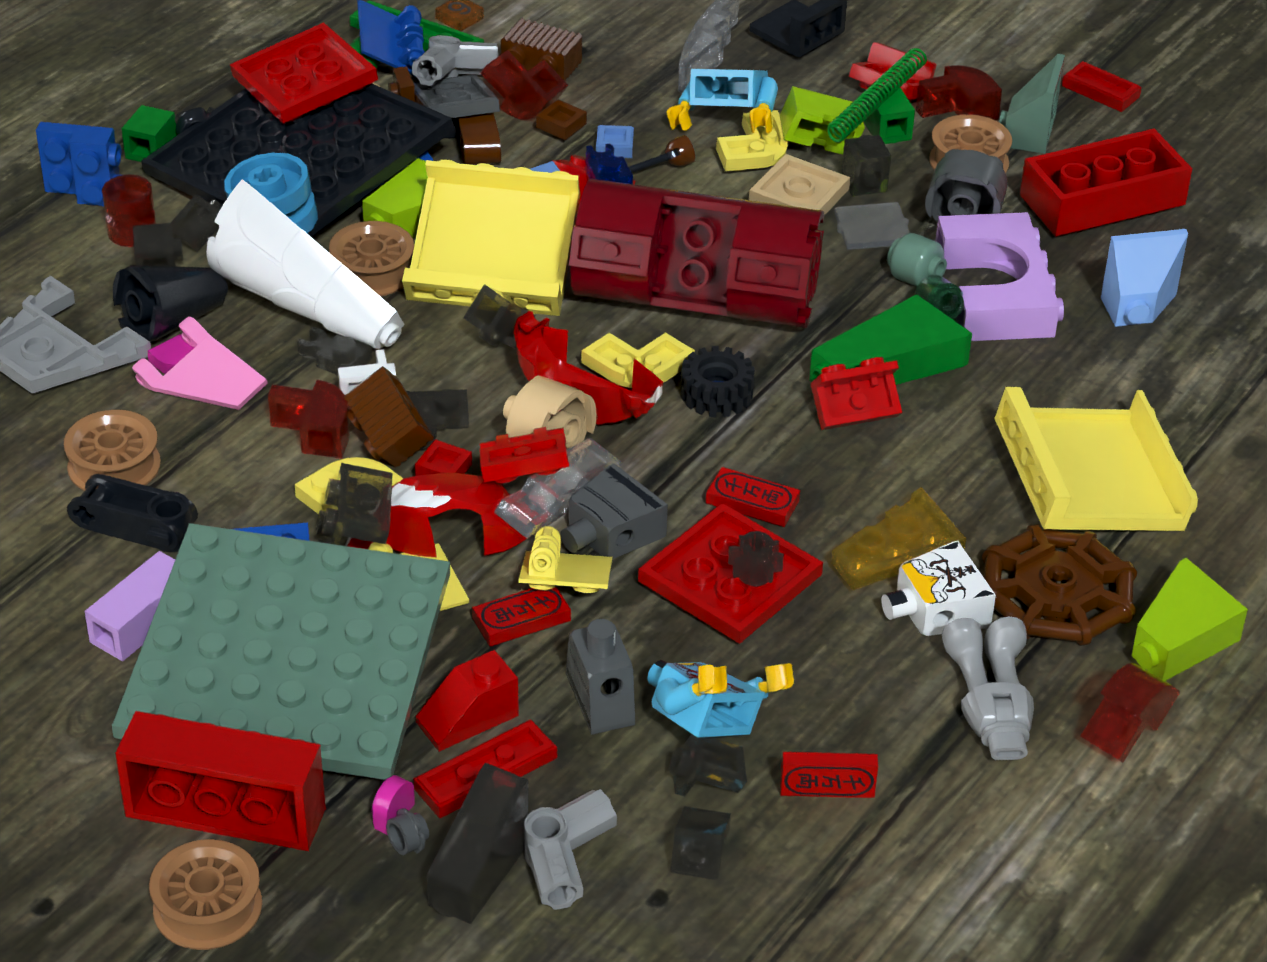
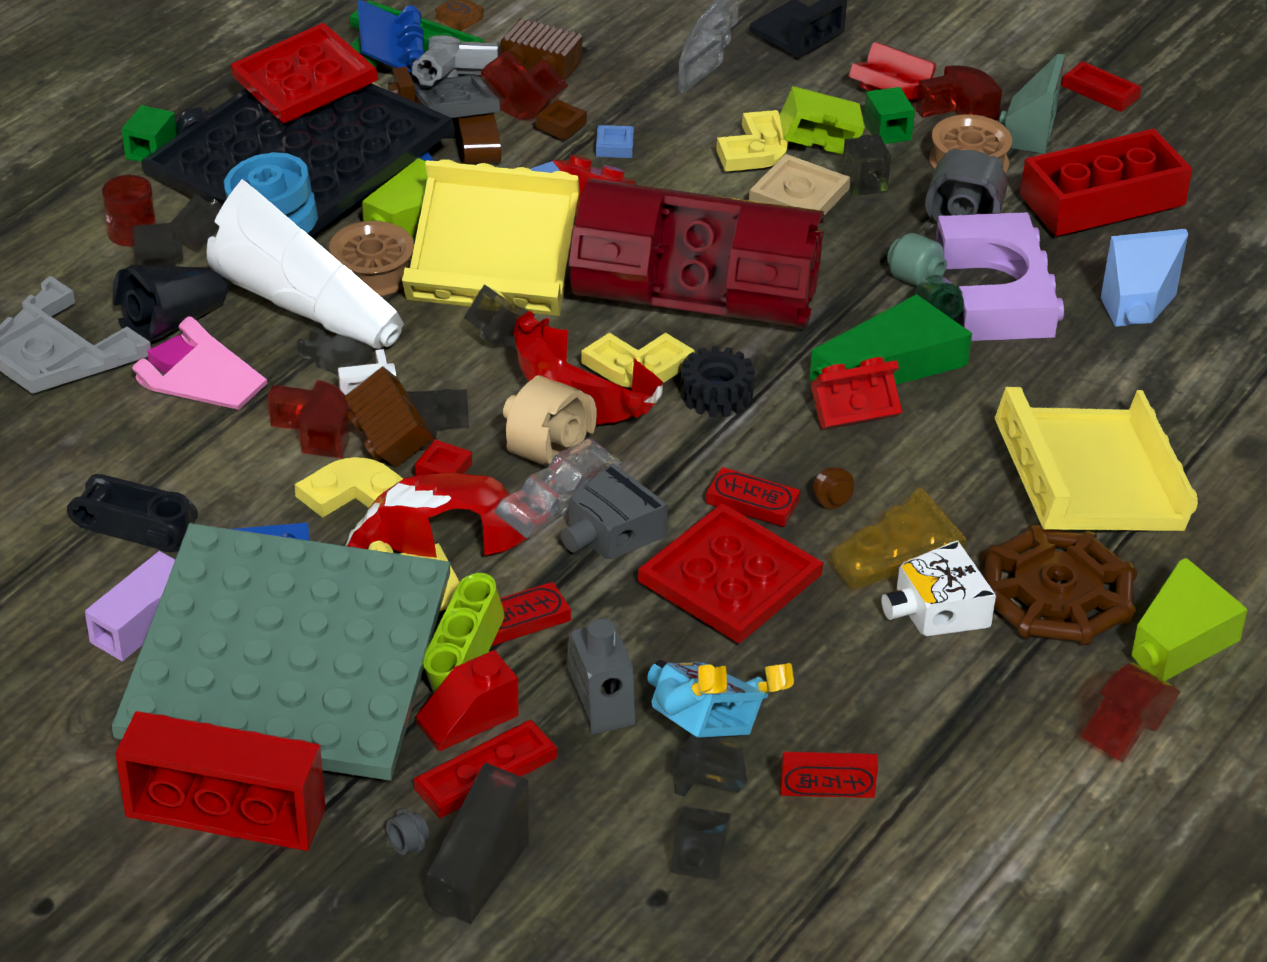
blue plate [36,122,125,207] -> none
medium nougat wheel [64,410,161,491] -> none
medium nougat wheel [149,839,262,950] -> none
clear smoke bracket [315,463,393,545] -> none
dark pink tile [372,775,415,835] -> none
red plate [479,426,569,483] -> none
light yellow hinge [519,526,612,593] -> none
light grey piece [524,789,617,910] -> none
clear blue plate [586,143,633,184] -> none
reddish brown hinge [619,135,695,177] -> none
medium azure torso [667,69,778,133] -> none
clear smoke gear [728,531,784,586] -> none
green piece [827,48,927,142] -> none
clear piece [834,202,910,250] -> none
light grey piece [942,616,1034,760] -> none
none -> lime beam [423,573,505,694]
none -> reddish brown plate [813,468,854,509]

